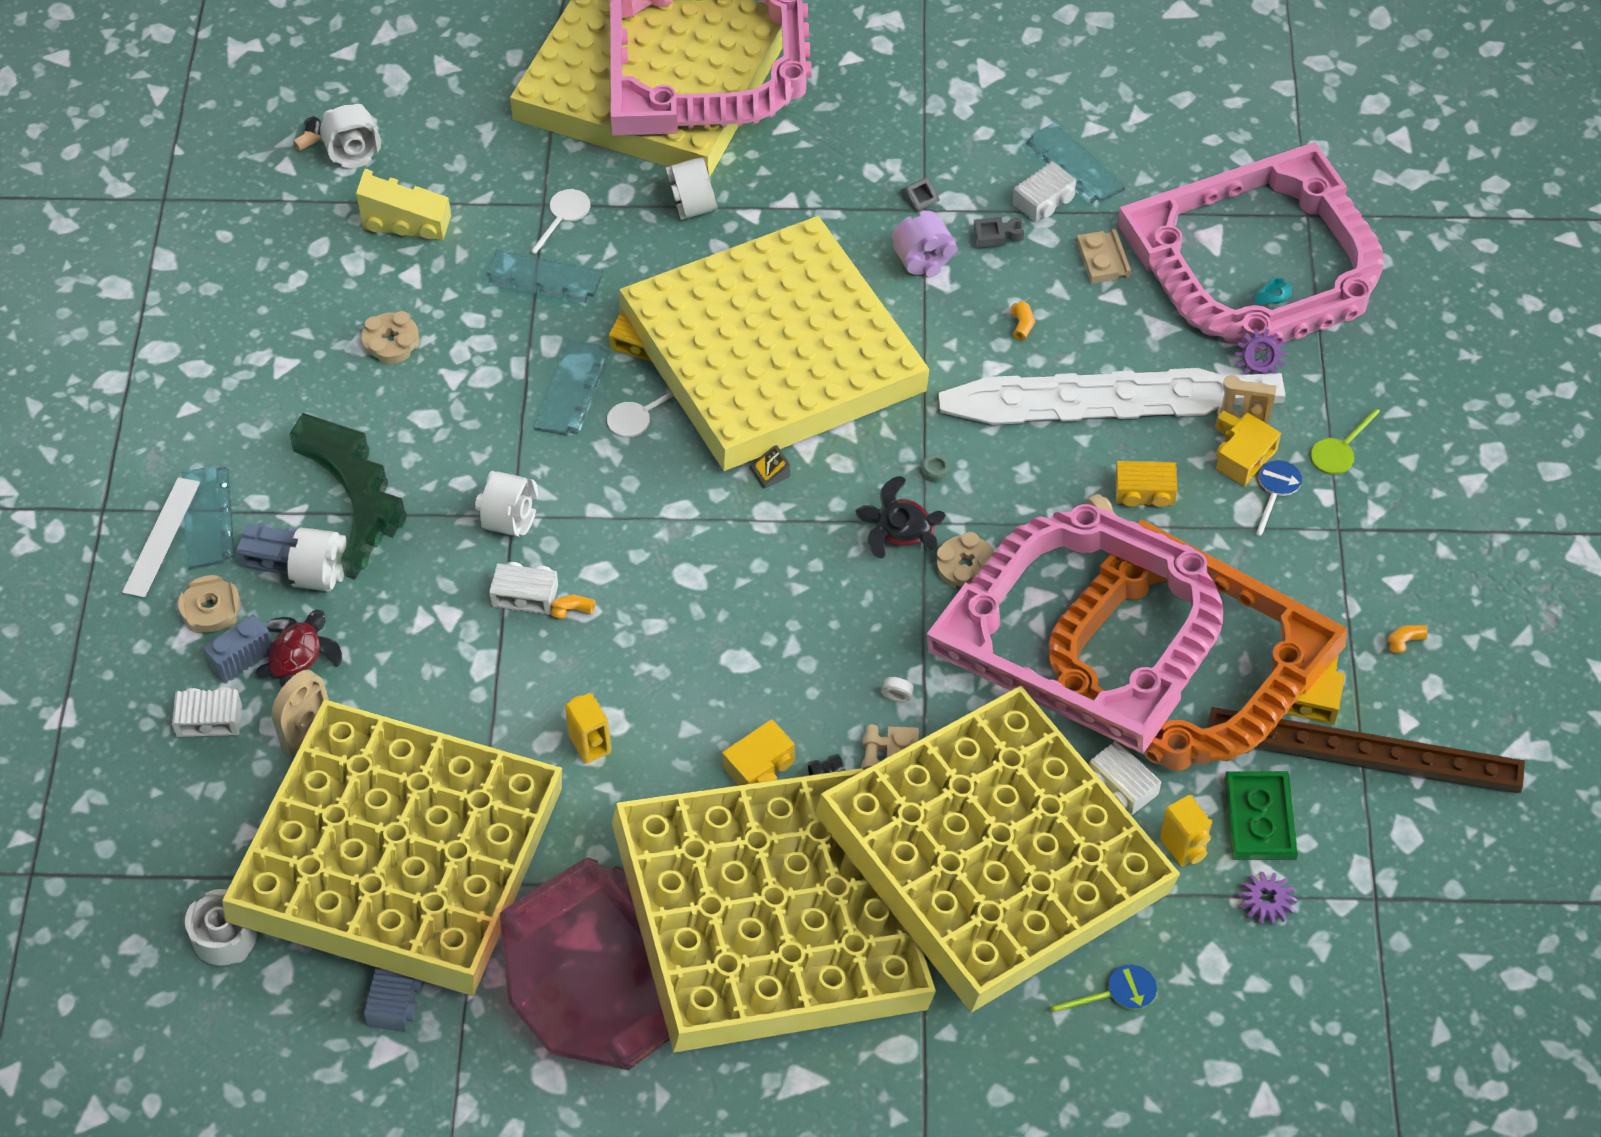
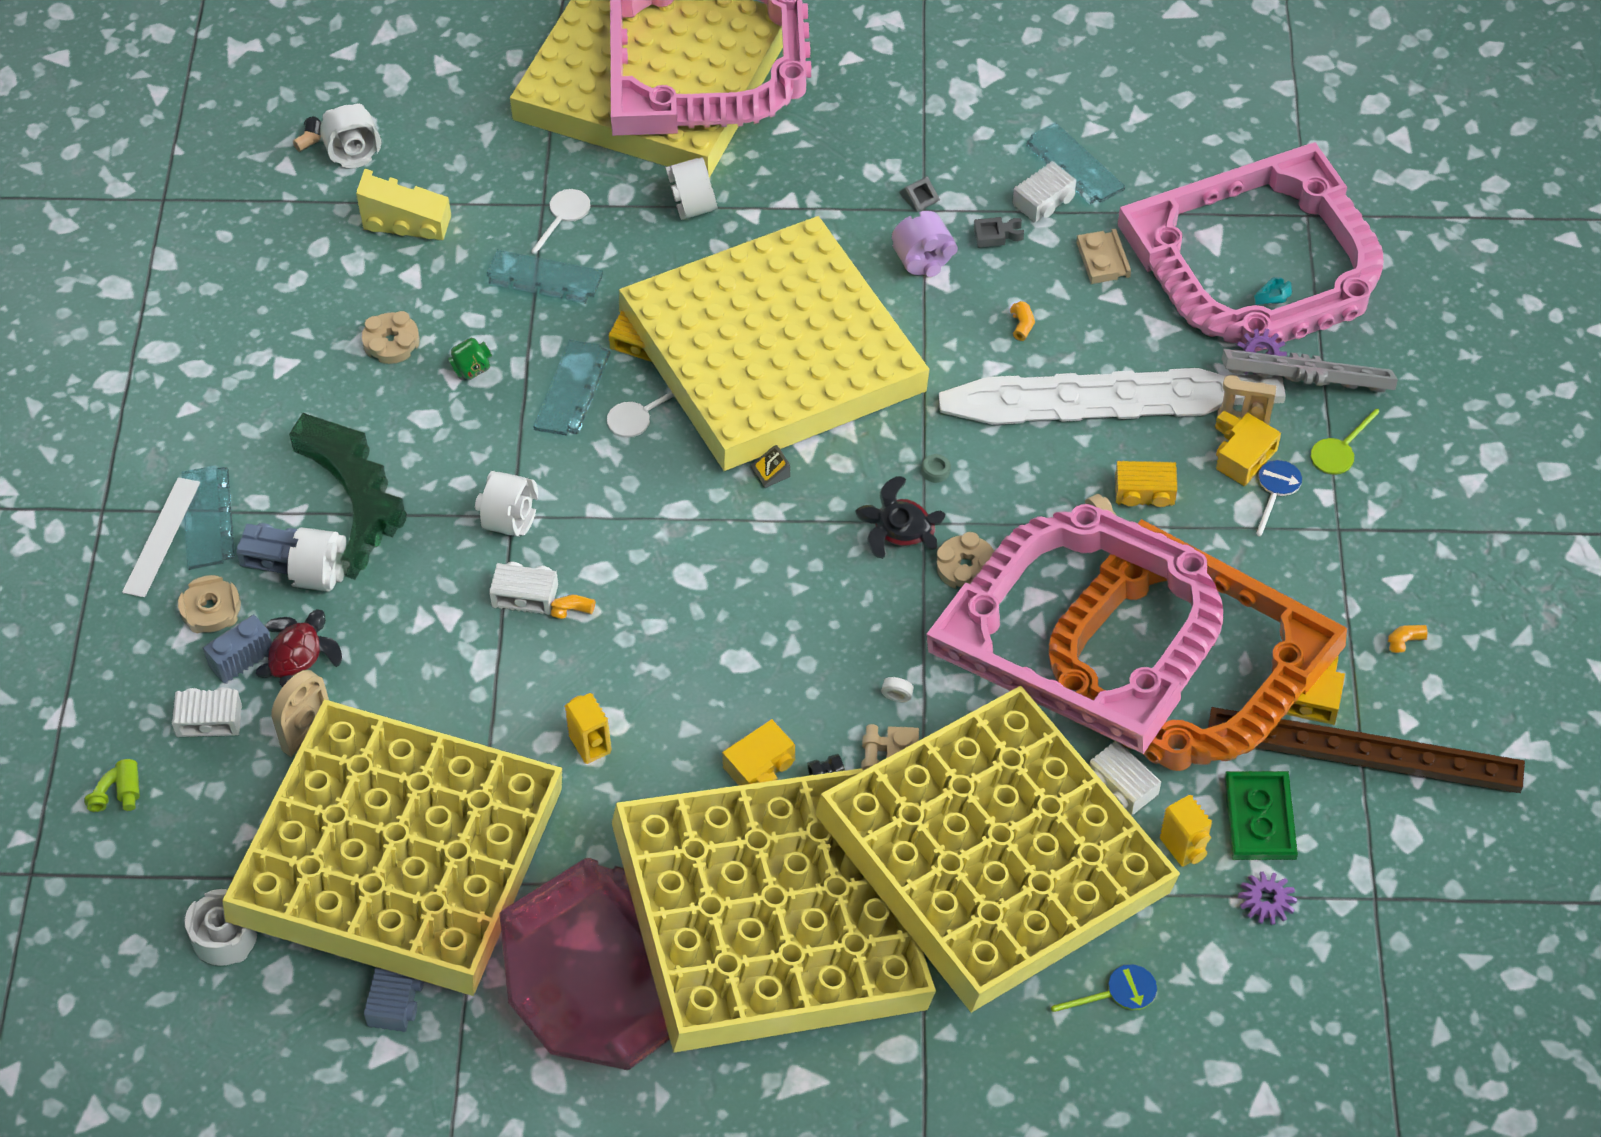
none -> lime plant [84,759,140,812]
none -> green head [448,337,492,380]
none -> light grey hinge [1221,349,1398,392]

